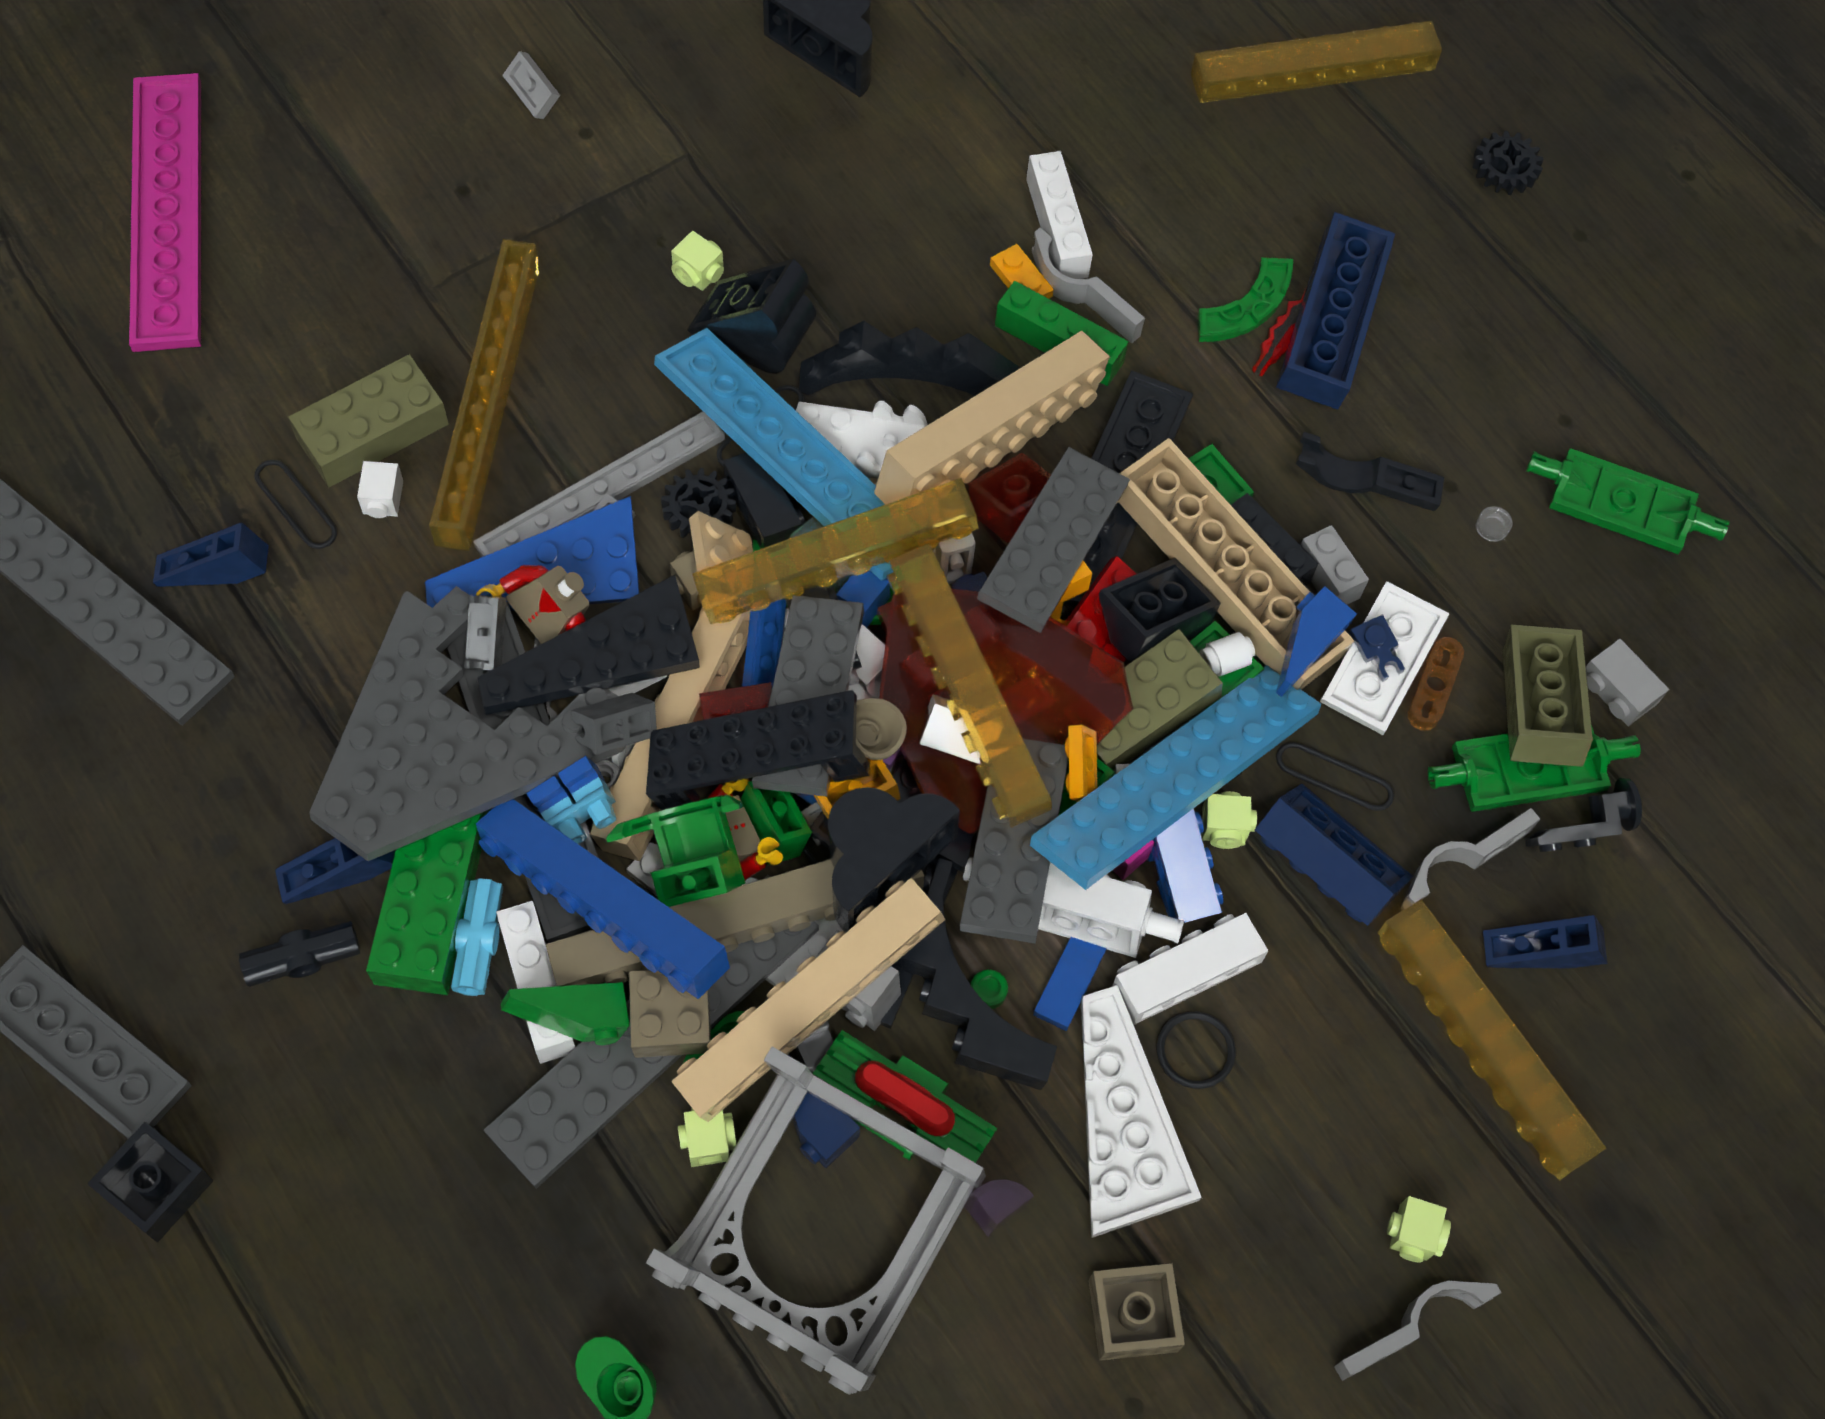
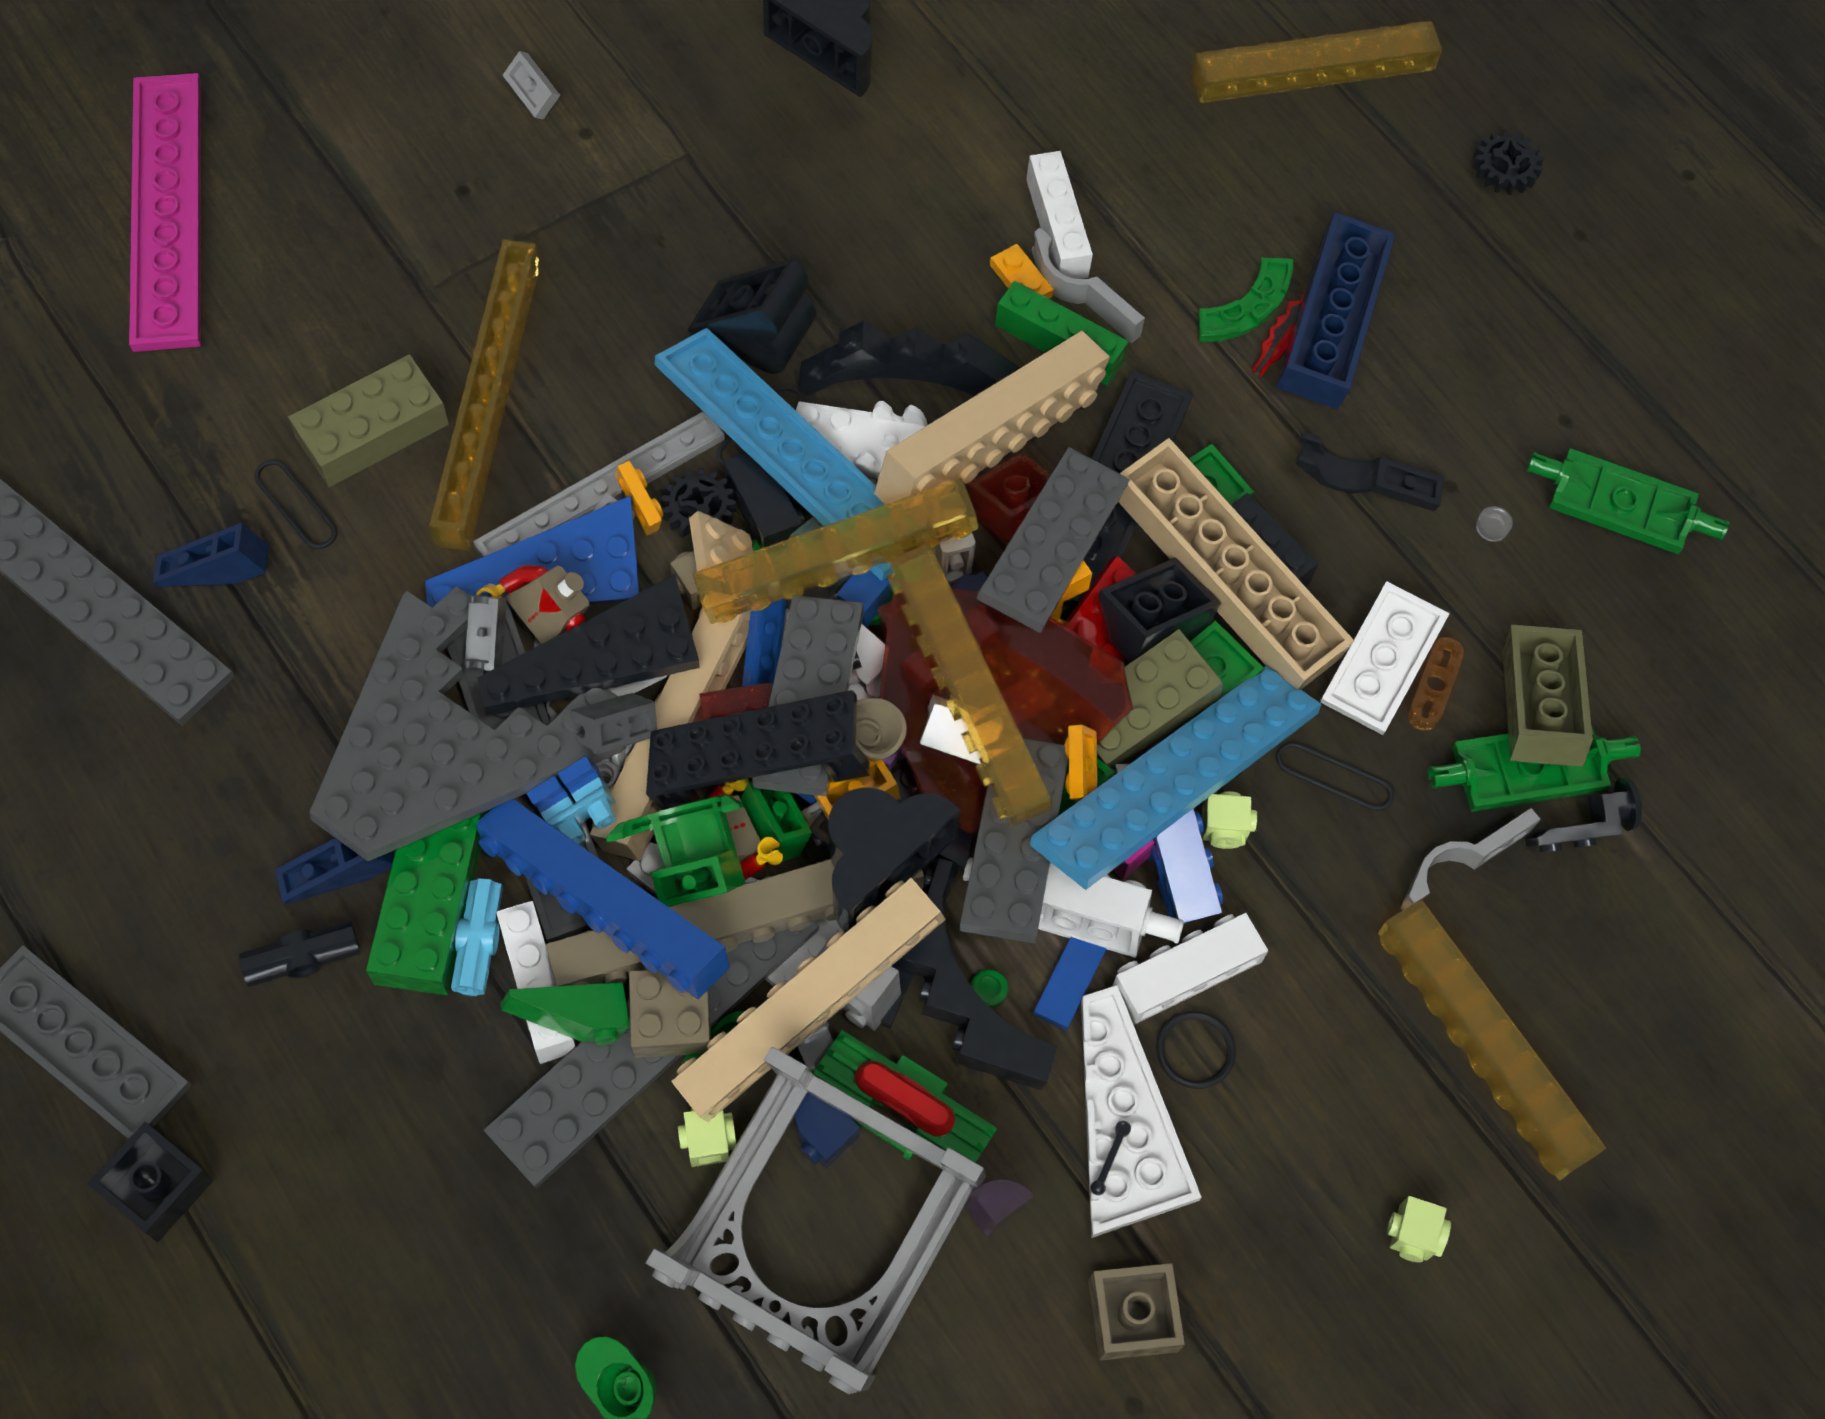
white brick [357,461,403,518] -> none
yellowish green brick [671,231,724,291] -> none
white brick [1199,632,1255,677] -> none
dark blue slope [1255,784,1413,926] -> none
blue slope [1276,586,1357,697] -> none
light grey brick [1300,525,1369,605] -> none
light grey piece [1334,1281,1502,1381] -> none
dark blue plate [1349,614,1405,682] -> none
dark blue slope [1483,915,1608,968] -> none
light grey brick [1586,639,1669,726] -> none
none -> light orange plate [615,460,663,536]
none -> black hinge [1090,1121,1131,1196]

